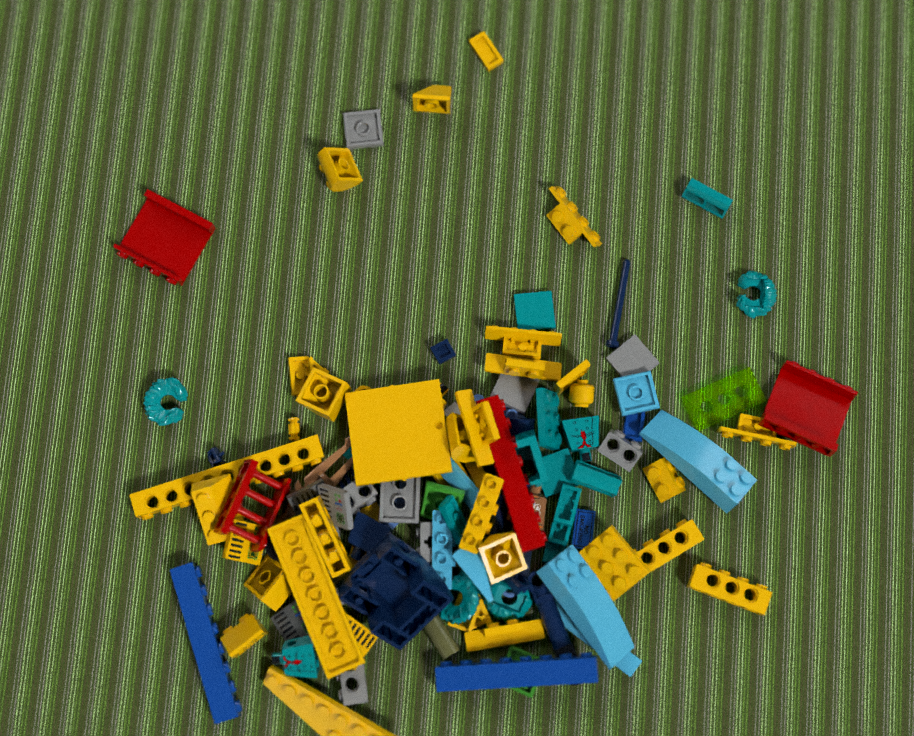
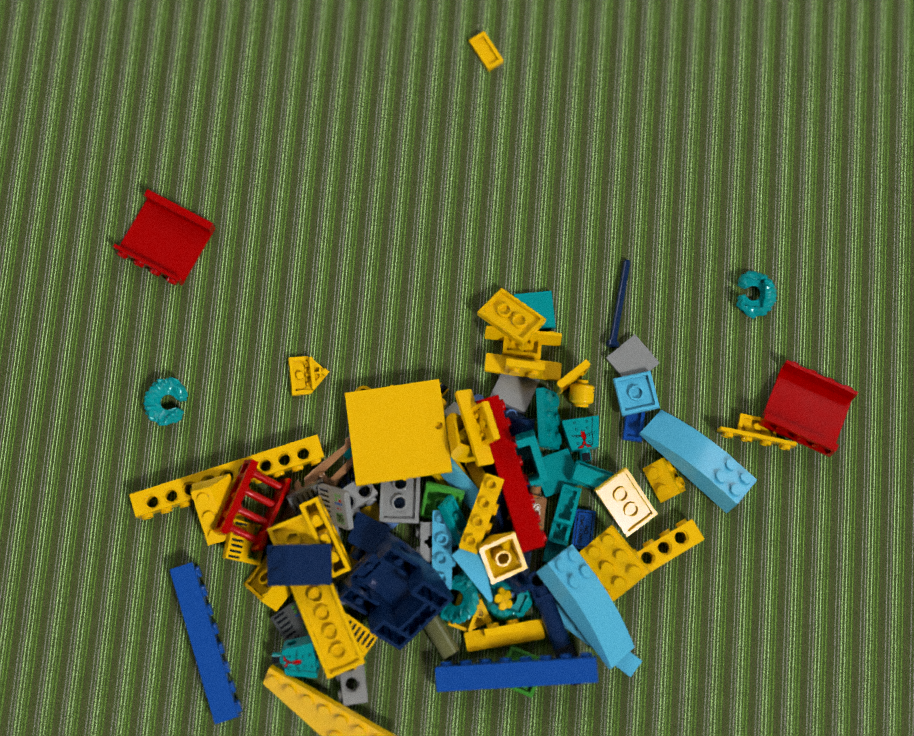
dark blue piece [207,447,225,467] -> none
yellow slope [220,613,269,658] -> none
yellow piece [288,417,300,441] -> none
yellow slope [295,367,351,422] -> none
yellow brick [317,147,363,192] -> none
light grey tile [343,109,384,150] -> none
yellow slope [412,85,452,114] -> none
dark blue plate [430,339,456,365] -> none
yellow bracket [546,186,602,247] -> none
light grey brick [597,429,644,472] -> none
clear neon green plate [680,367,767,432] -> none
teal piece [681,178,733,219] -> none
yellow brick [687,562,772,615] -> none
none -> dark blue slope [267,544,332,587]
none -> yellow tile [477,288,546,347]
none -> yellow plant [494,587,512,611]
none -> tile [594,467,657,537]

